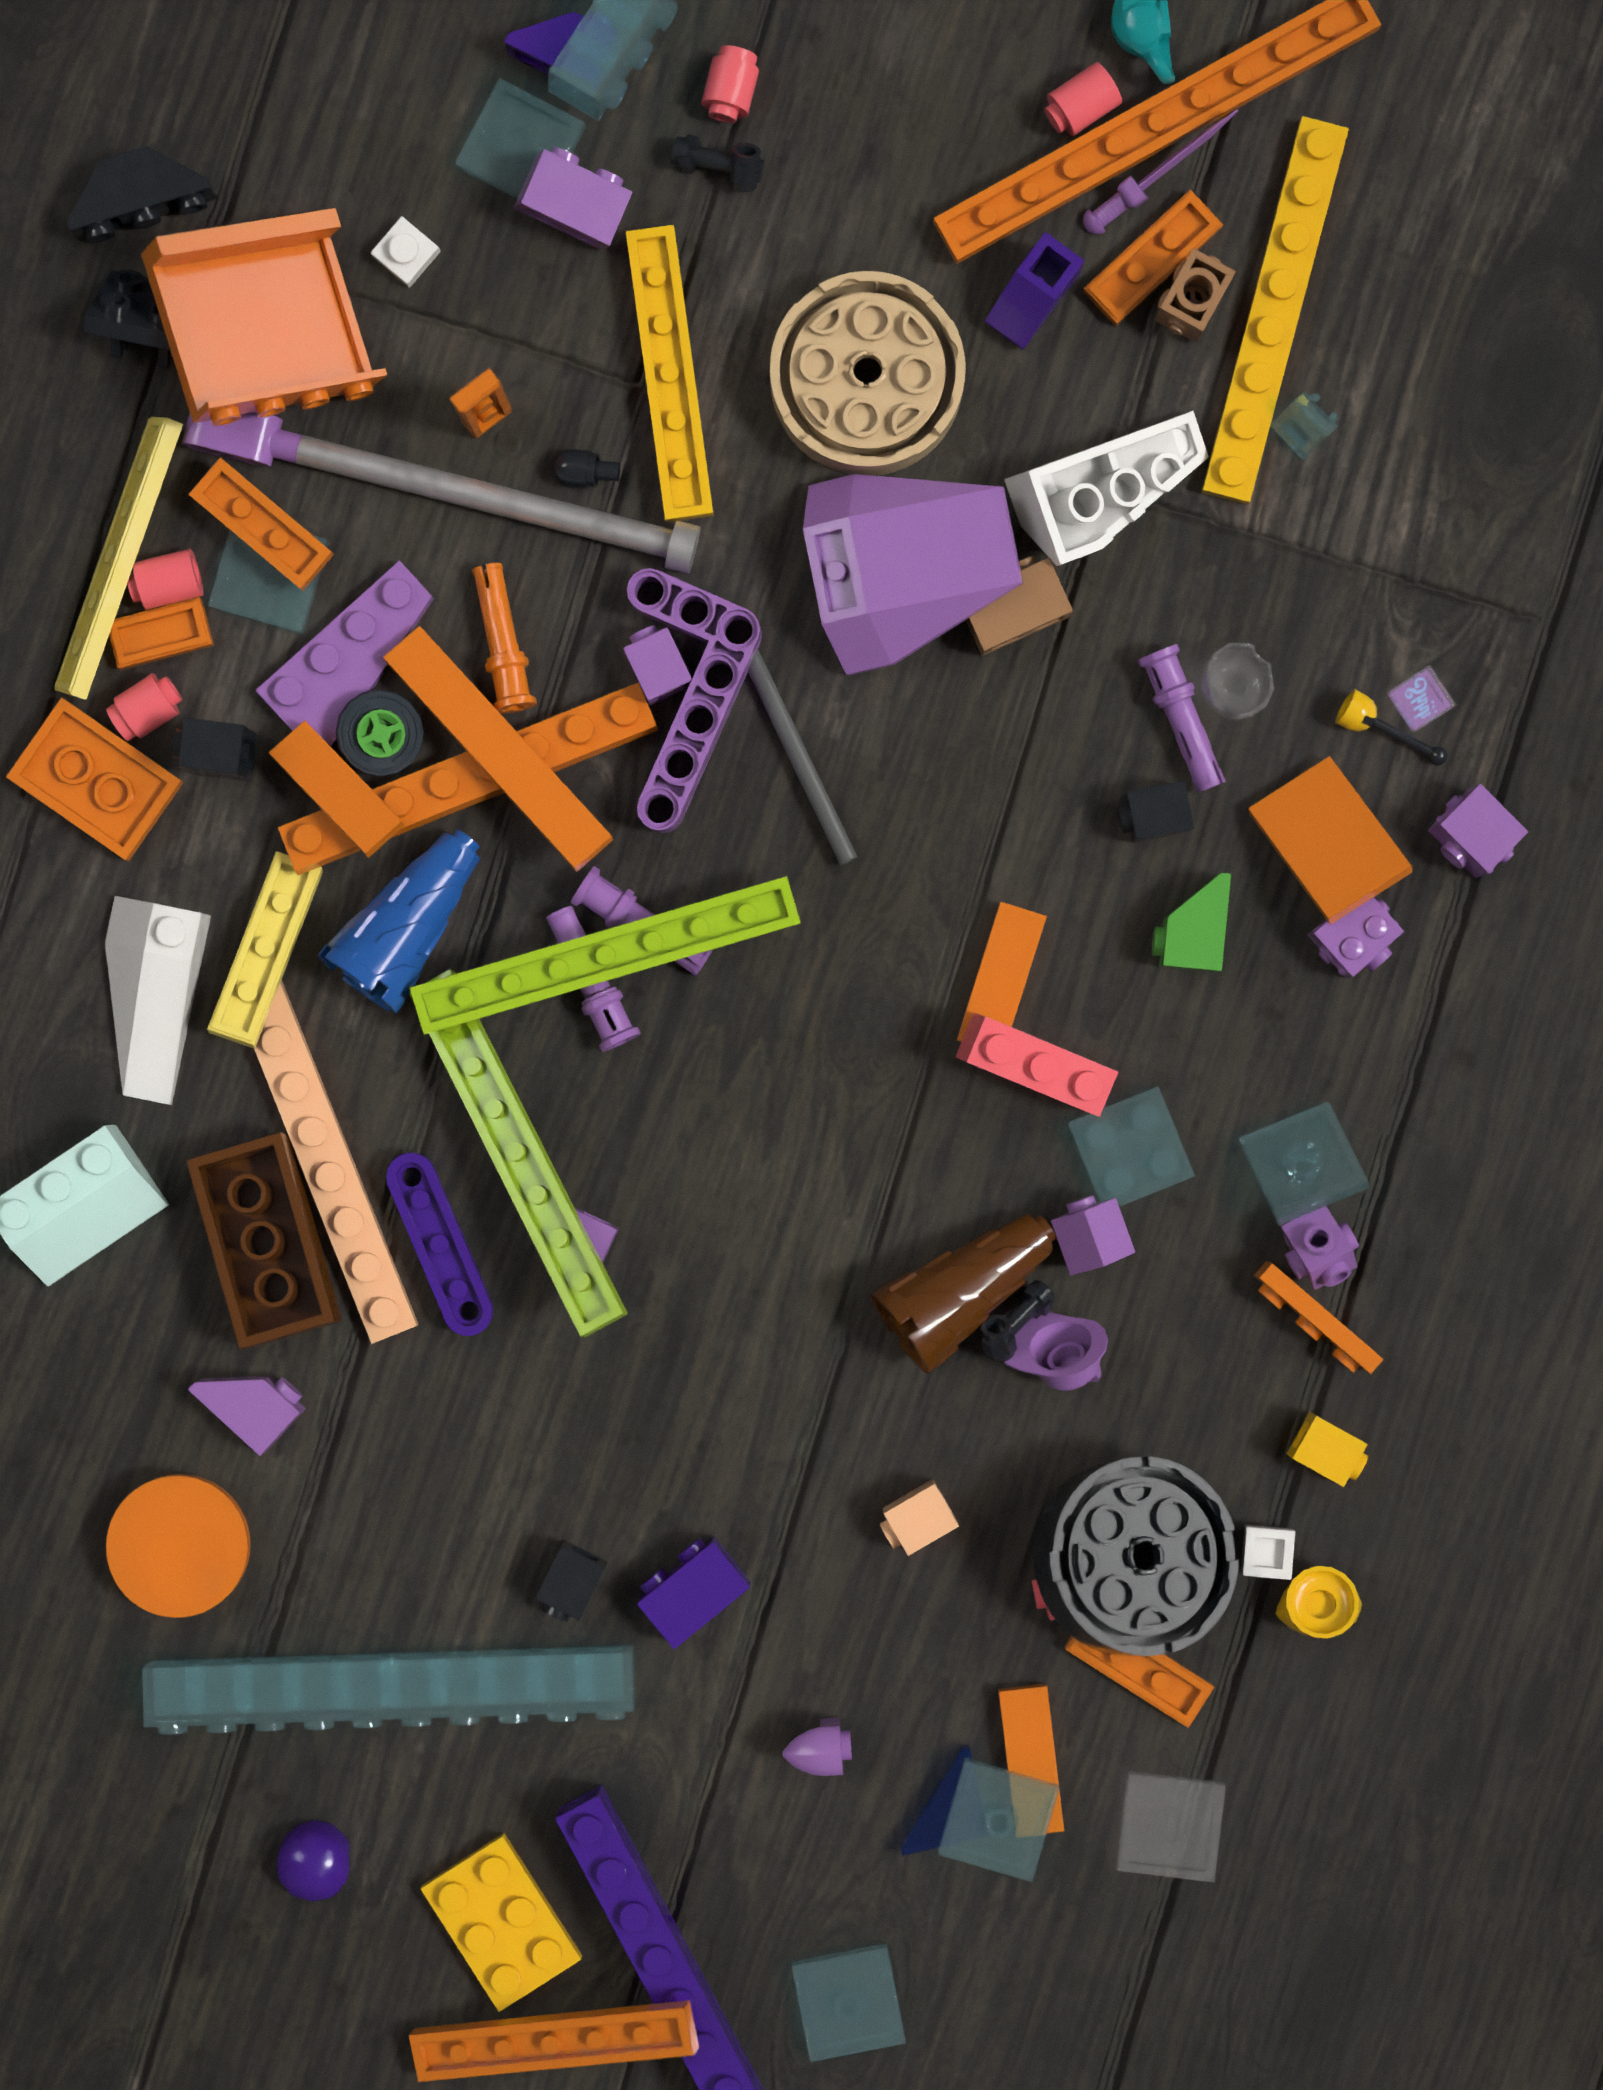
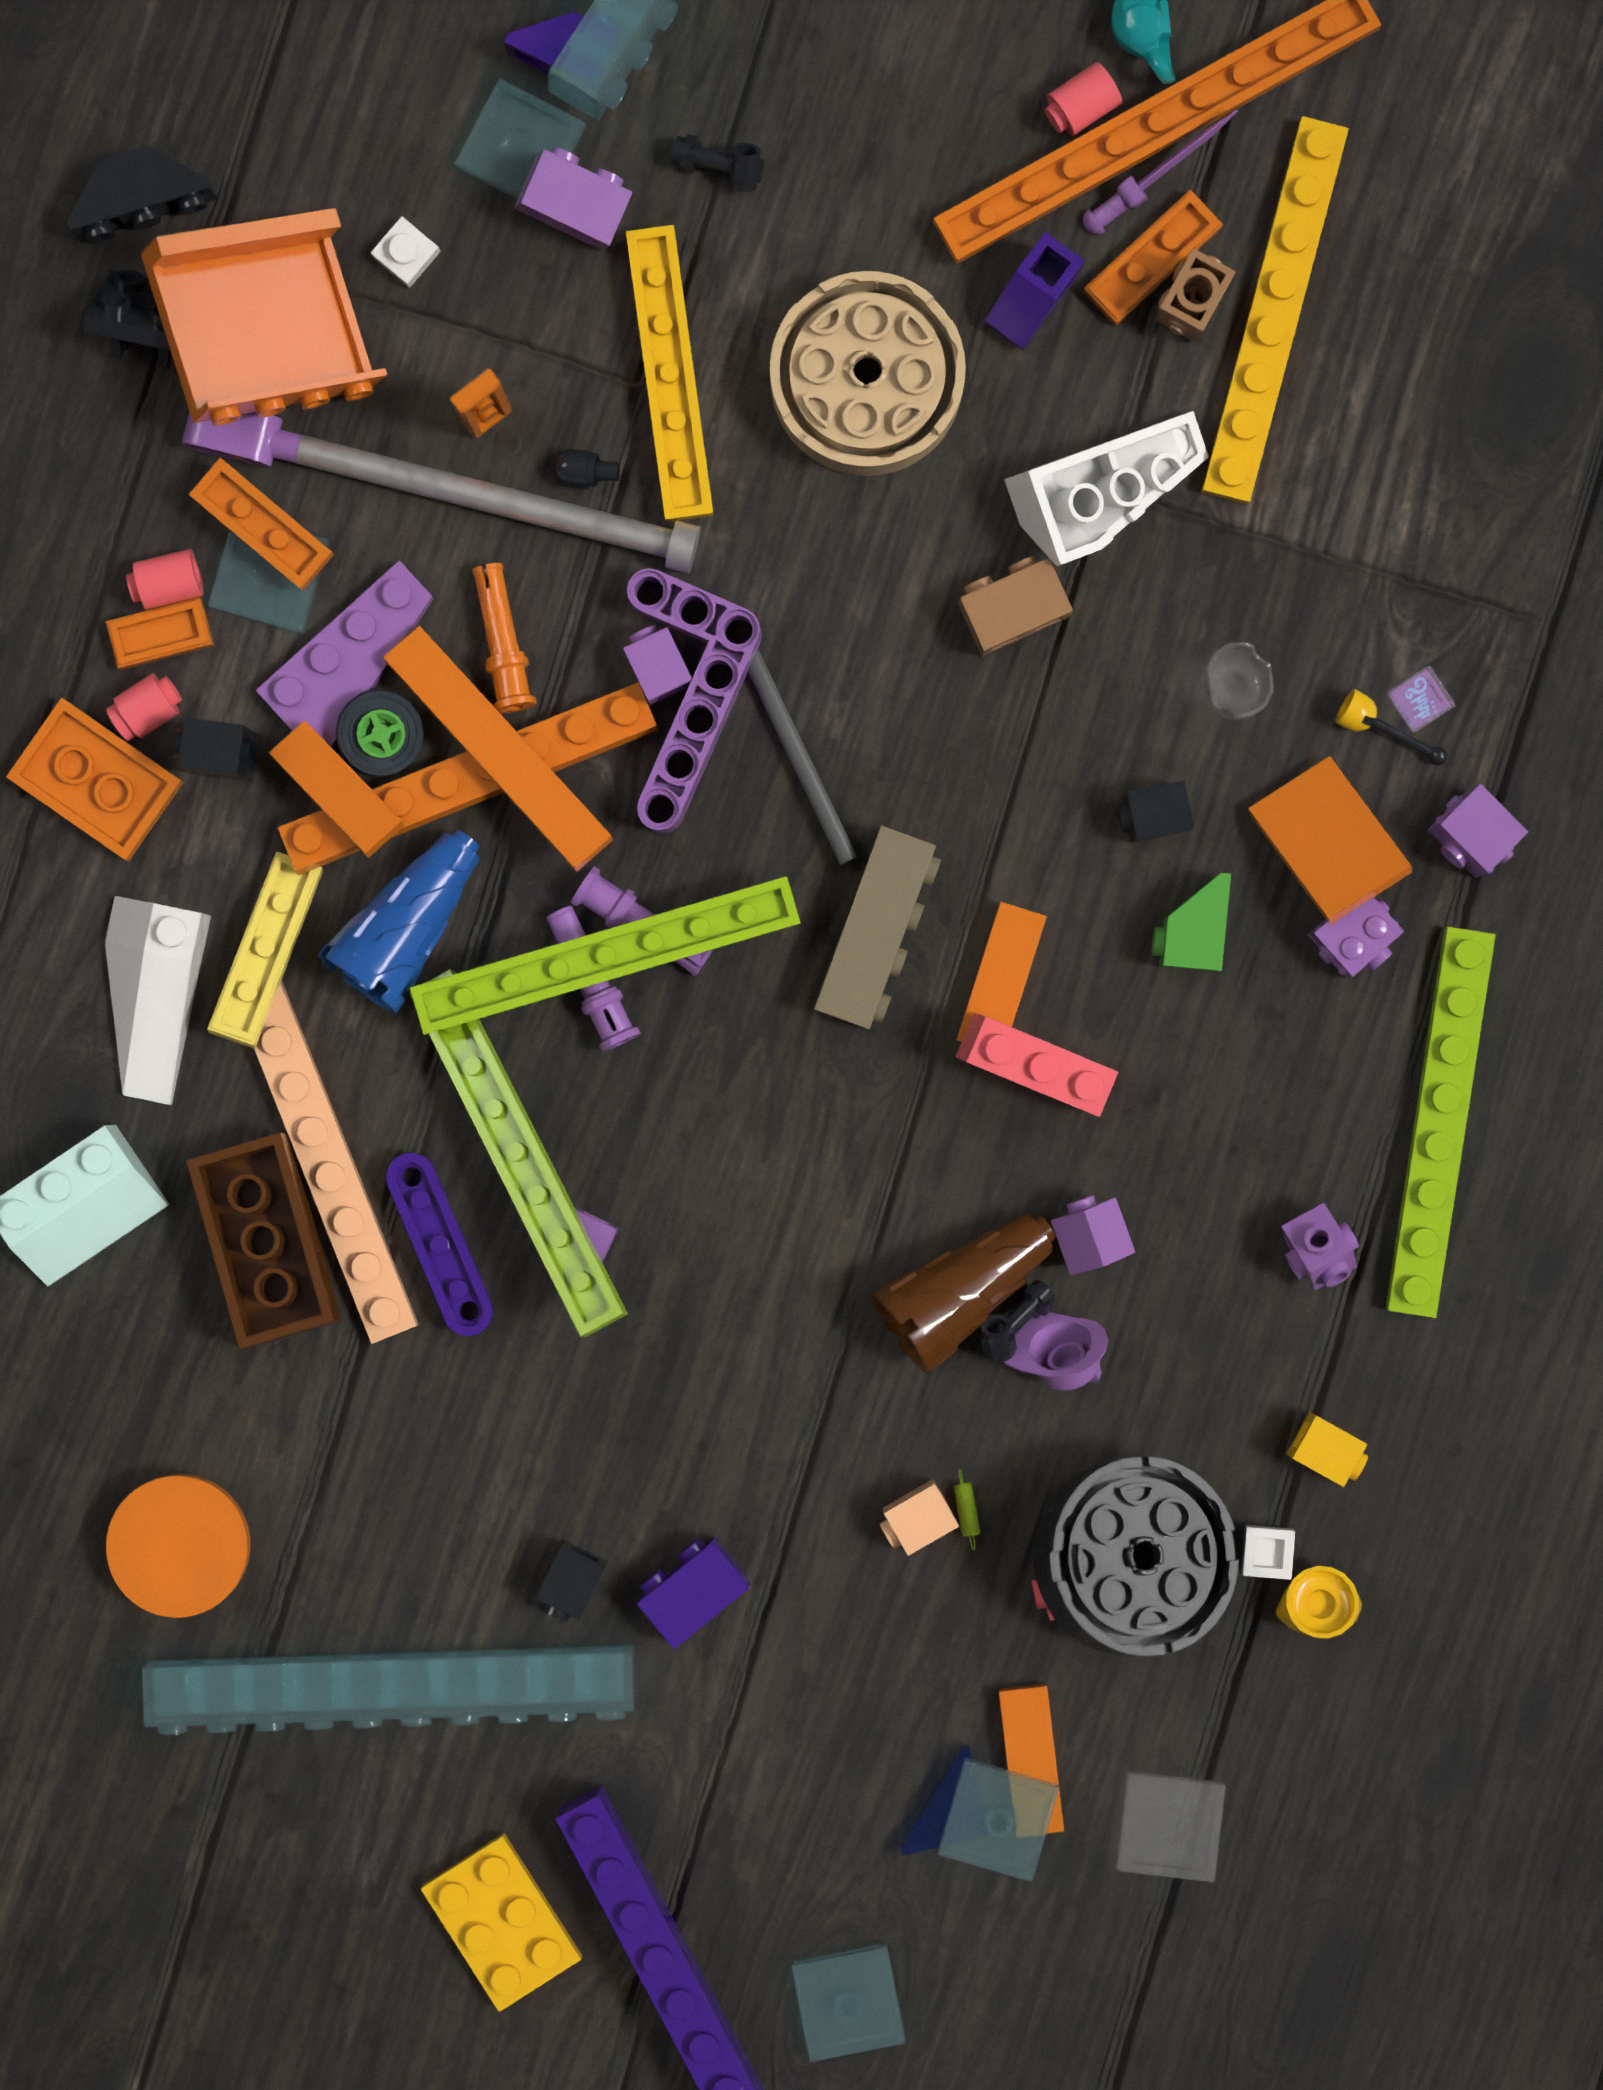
light yellow tile [54,417,183,700] -> none
medium lavender slope [188,1376,306,1456] -> none
dark purple hair [277,1820,350,1902] -> none
orange plate [409,2000,699,2082] -> none
coral brick [701,45,759,124] -> none
medium lavender plate [783,1717,852,1776] -> none
medium lavender wedge [803,474,1023,675] -> none
orange tile [1064,1636,1214,1728] -> none
clear light blue plate [1067,1086,1195,1207] -> none
medium lavender pin [1137,644,1226,793] -> none
clear light blue plate [1239,1101,1369,1226] -> none
orange plate [1254,1261,1384,1374] -> none
clear light blue tile [1270,391,1338,460] -> none
none -> dark tan brick [814,826,941,1030]
none -> lime piece [953,1469,980,1550]
none -> lime plate [1385,927,1496,1318]

